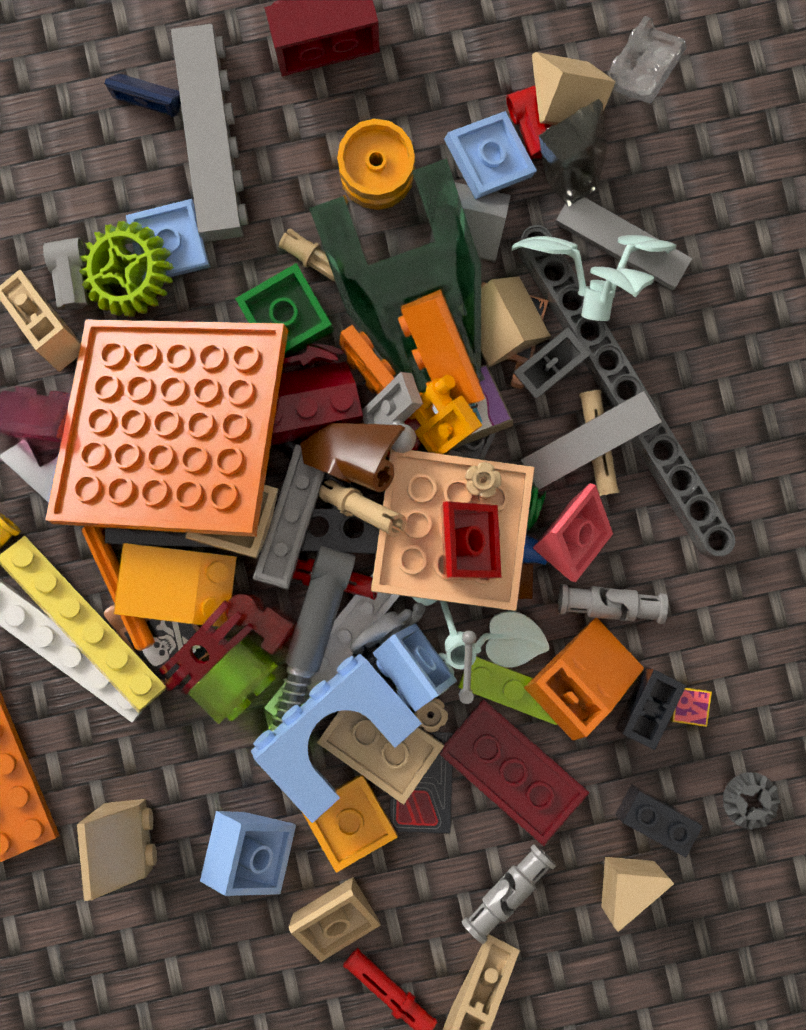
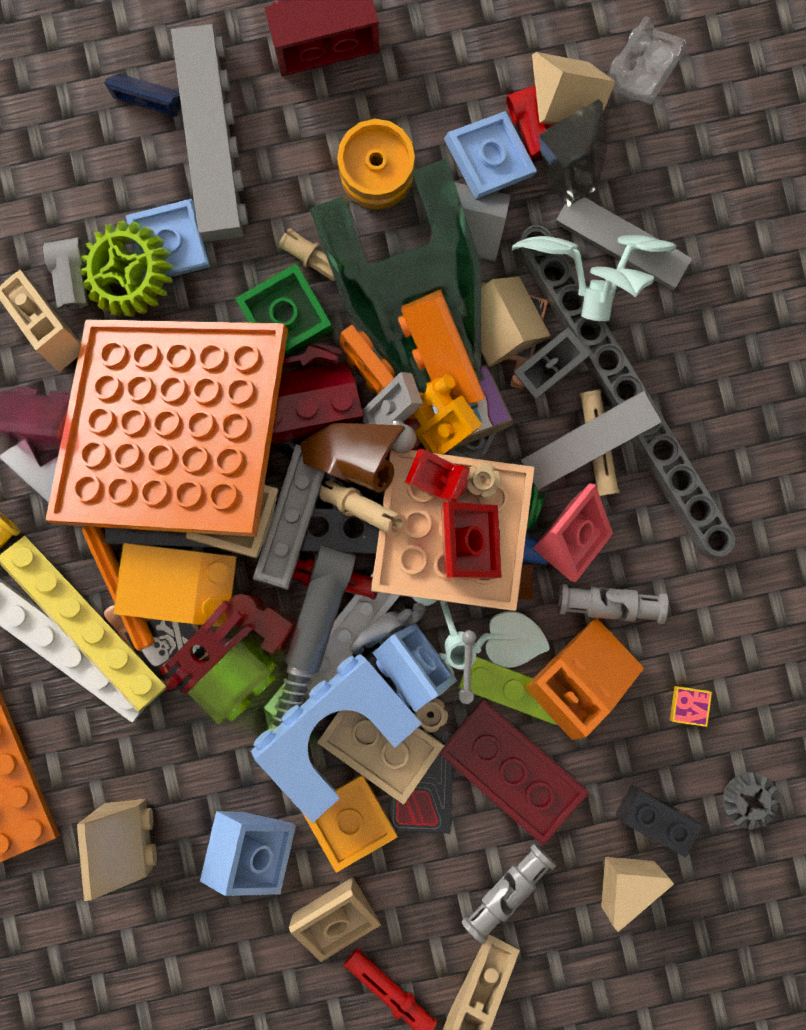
black brick [615,666,687,750] -> none
none -> red bracket [404,449,470,502]

